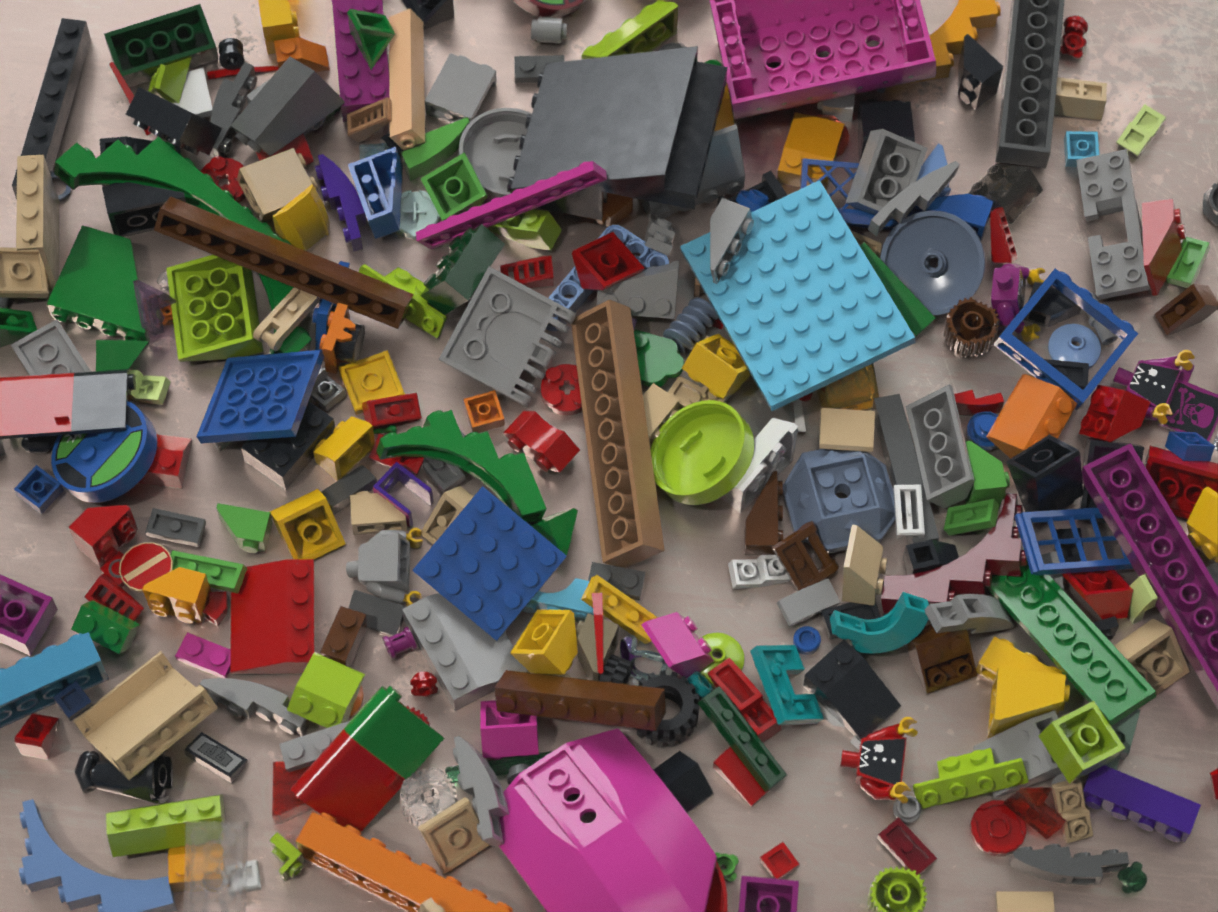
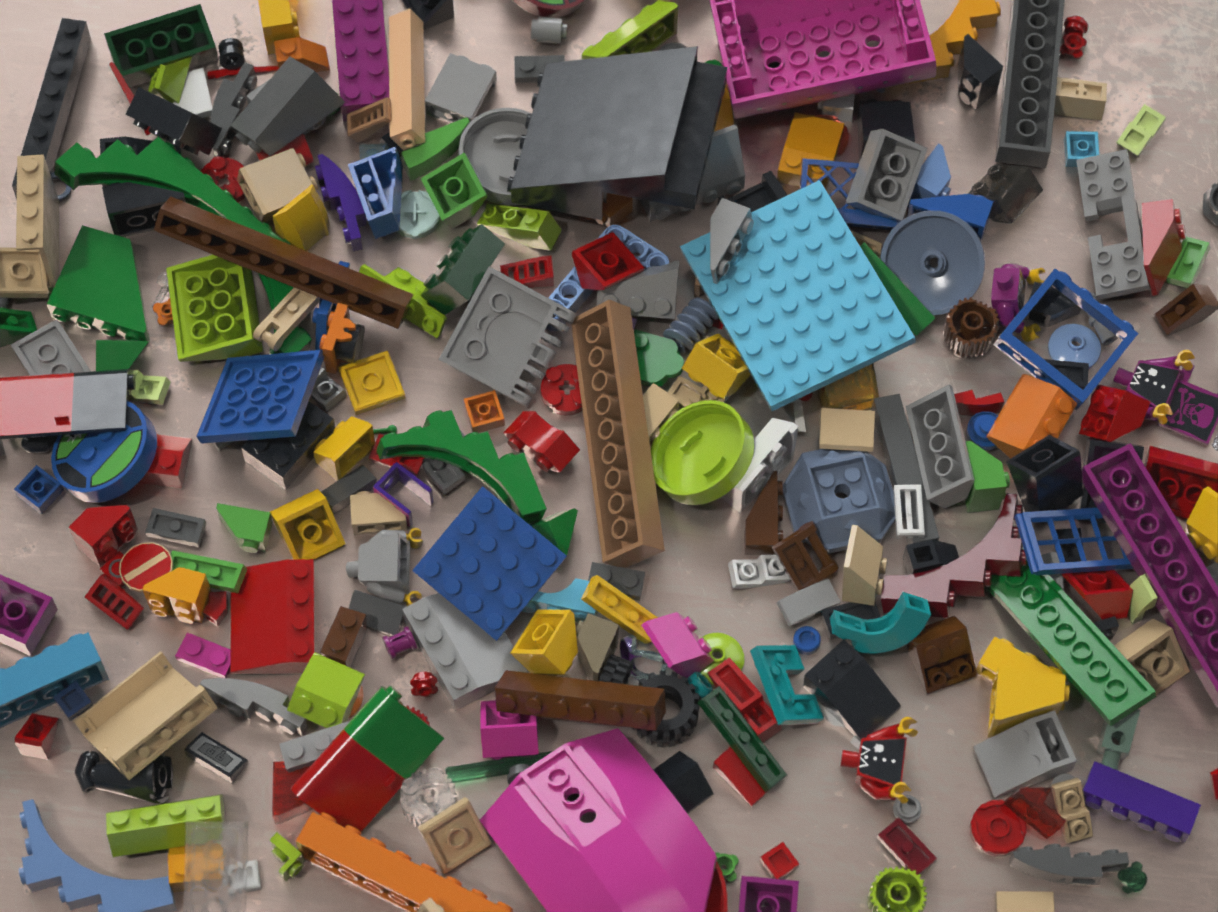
green brick [71,600,141,654] -> none
slope [133,280,177,336] -> none
green slope [347,9,396,70] -> none
red slope [362,393,422,428] -> none
dark pink plate [416,161,607,250] -> none
tan slope [421,486,474,545] -> none
light grey slope [453,736,509,847] -> none
red sticker [592,593,603,674] -> none
light grey slope [644,217,675,256] -> none
blue plate [736,189,770,212] -> none
light grey slope [868,161,960,236] -> none
lime bracket [913,748,1029,809] -> none
light grey slope [924,594,1015,634] -> none
bright green plate [943,499,1000,535] -> none
red slope [990,207,1018,263] -> none
lime brick [1038,701,1125,784] -> none
blue piece [1165,431,1215,461] -> none

